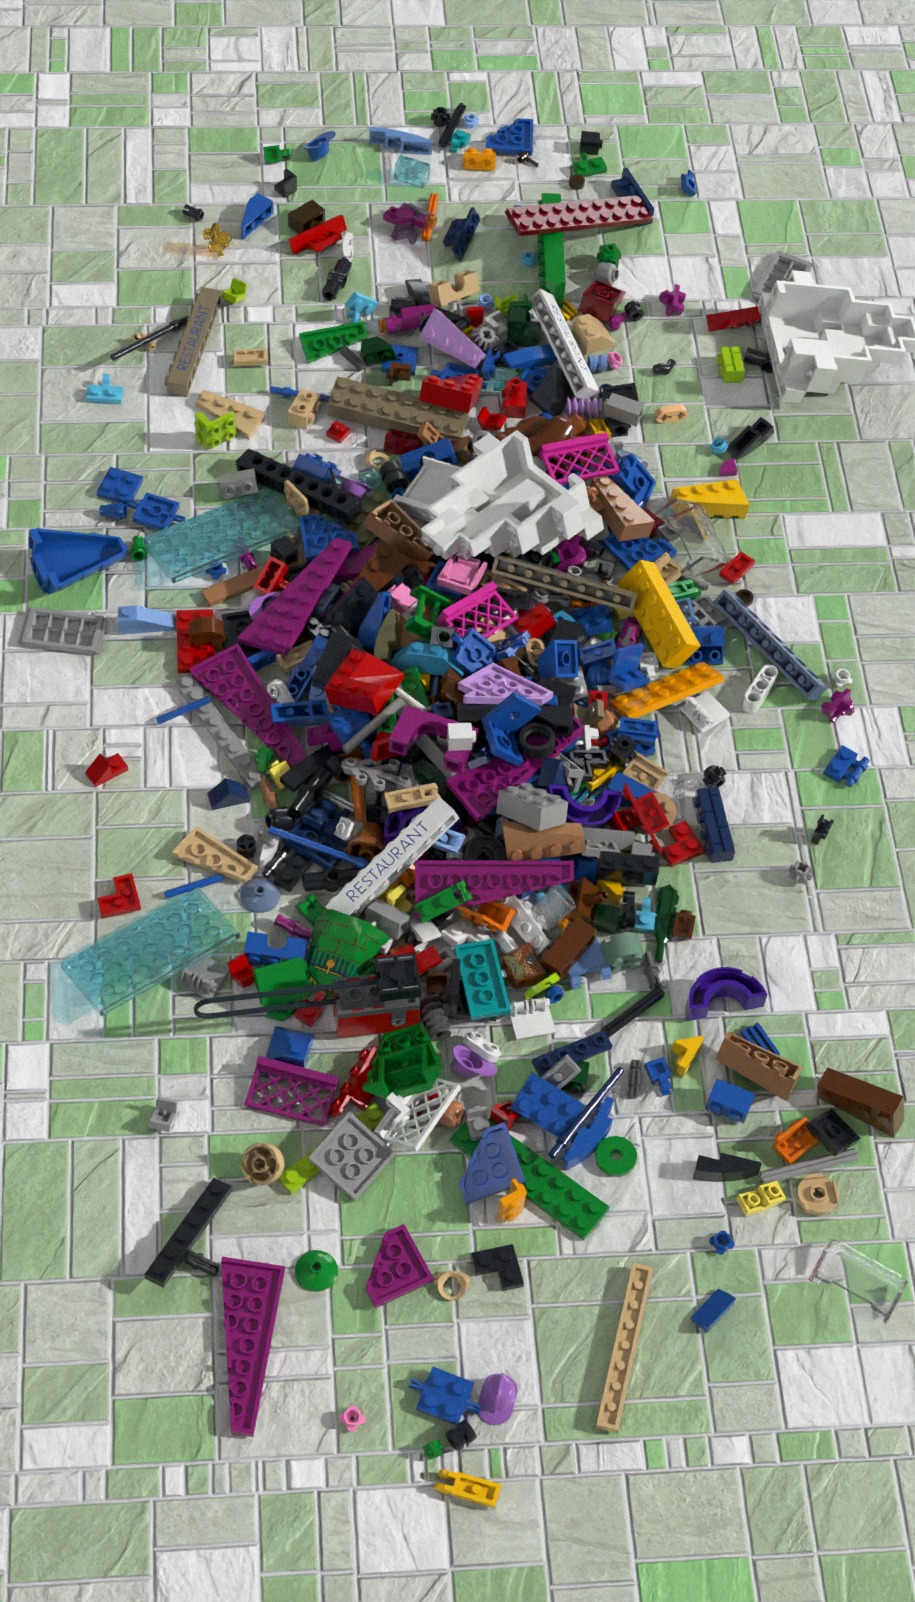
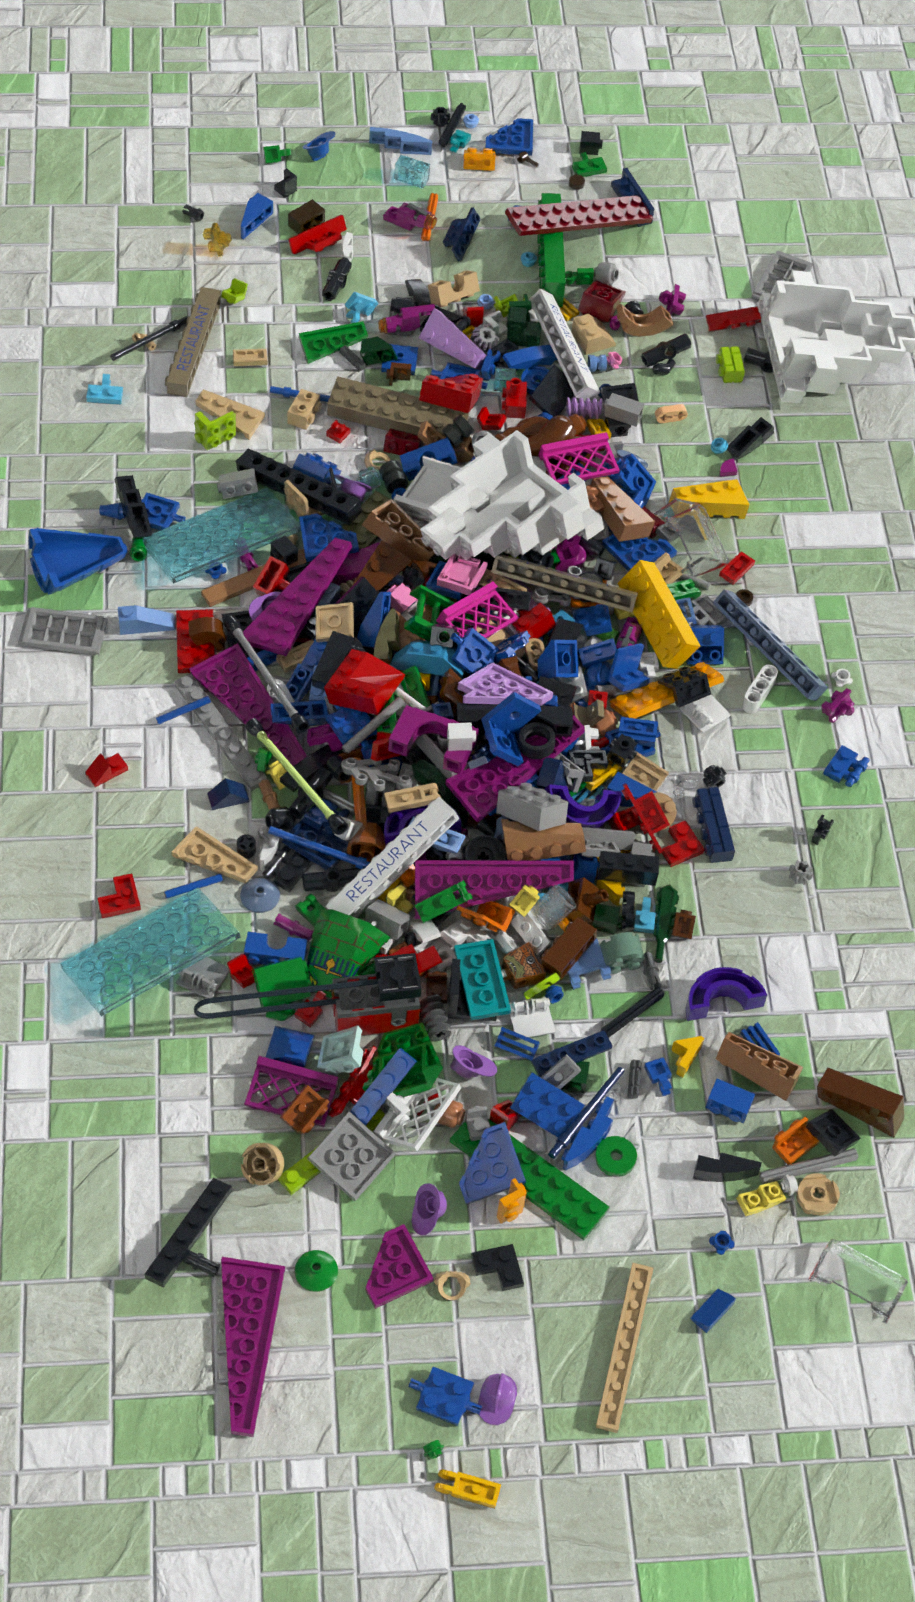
blue plate [97,467,143,505] -> none
light grey bracket [149,1097,178,1132] -> none
bright pink plate [339,1405,366,1432] -> none
clear purple bracket [391,222,419,245] -> none
black wheel [445,1420,477,1452] -> none
white plate [463,1031,501,1063] -> none
green brick [597,243,621,268] -> none
blue plate [681,169,696,197] -> none
none -> black slope [114,475,152,539]
none -> light grey hose [223,616,310,734]
none -> yellowish green hose [245,718,348,835]
none -> dark orange bracket [280,1085,330,1134]
none -> tan tile [316,602,354,642]
none -> light aqua plate [317,1026,363,1076]
none -> blue plate [350,1048,417,1126]
none -> medium lavender piece [411,1183,447,1235]
none -> pearl dark grey wheel [442,414,474,447]
none -> blue tile [494,1027,540,1061]
none -> light yellow bracket [509,885,540,917]
none -> green plate [565,268,594,285]
none -> medium nougat arch [616,304,674,337]
none -> black piece [641,333,692,367]
none -> black bracket [658,666,711,708]
none -> white plate [781,1174,798,1196]

